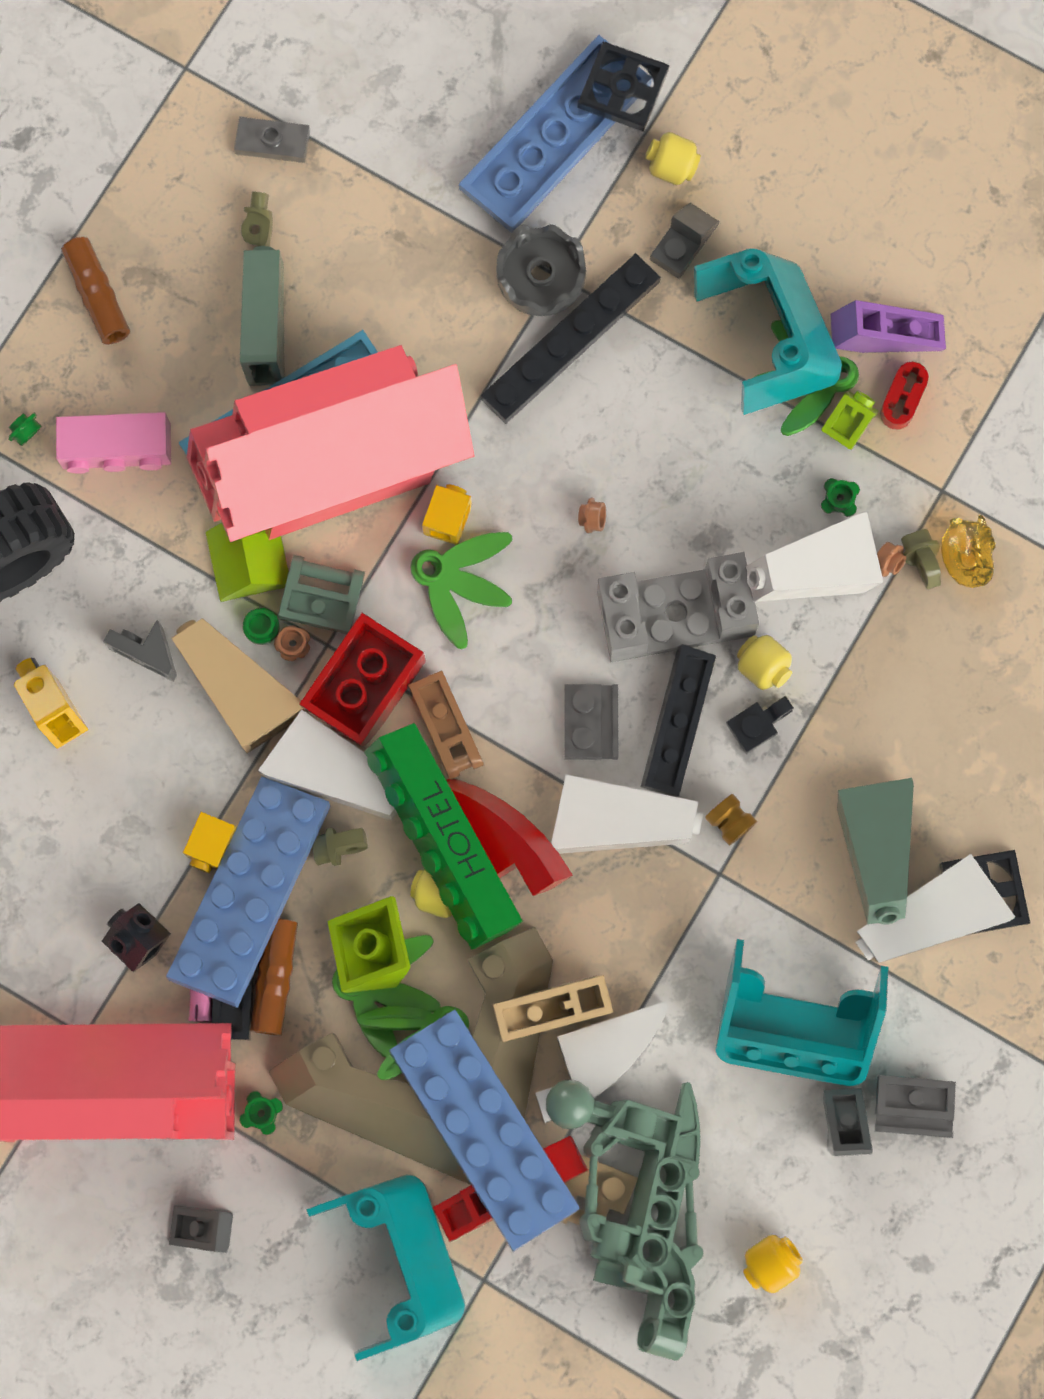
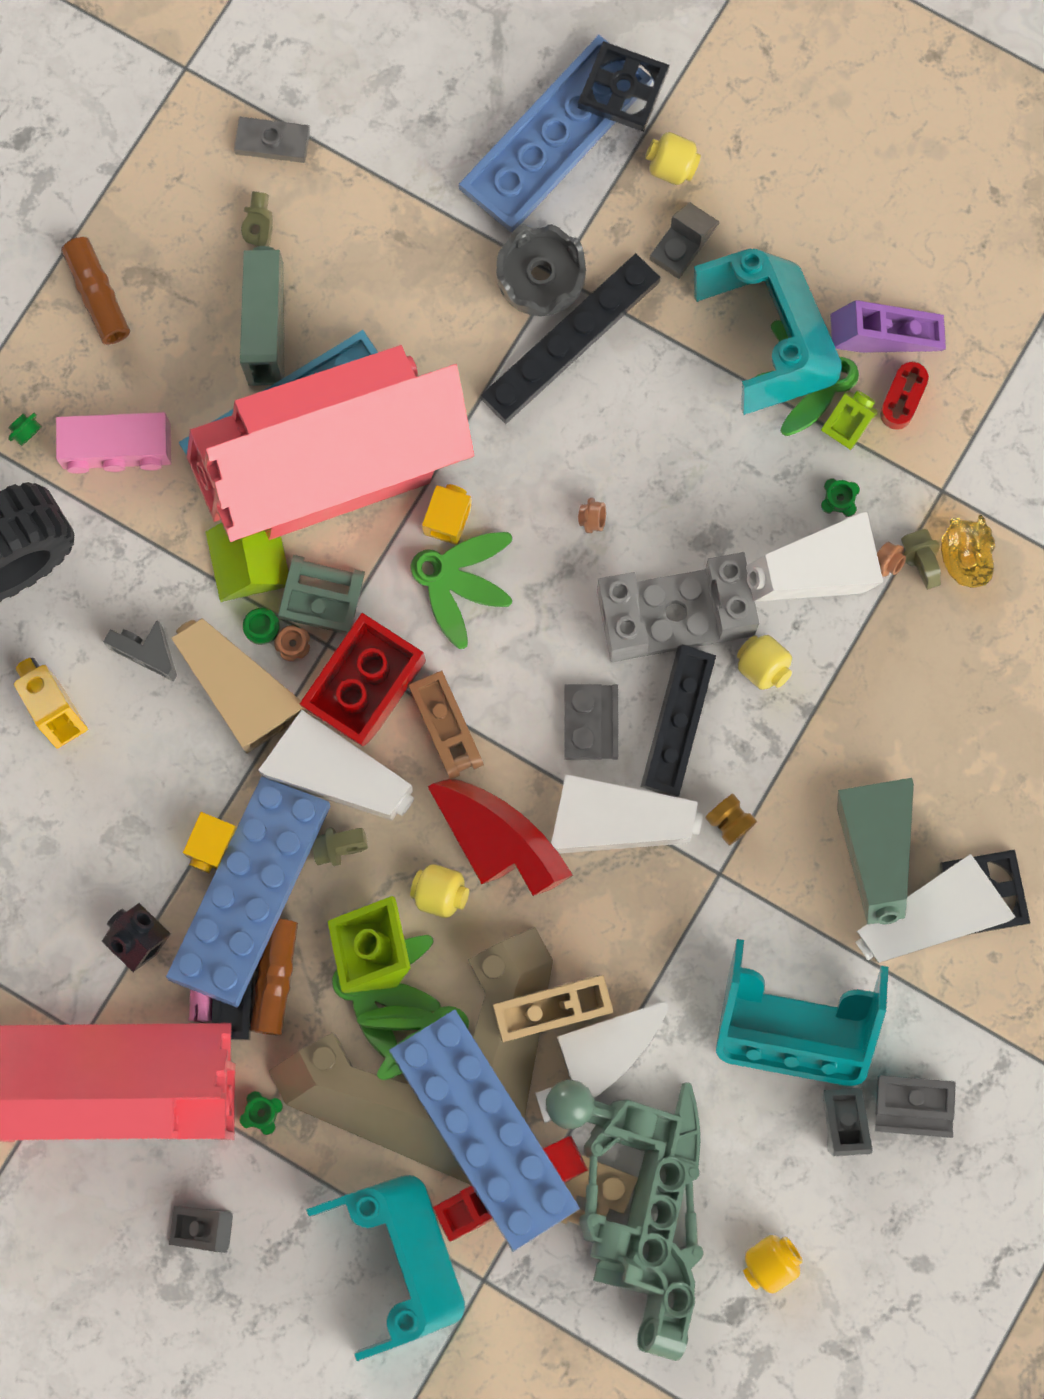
green brick [364,723,523,950] -> none
black plate [726,696,794,755] -> none

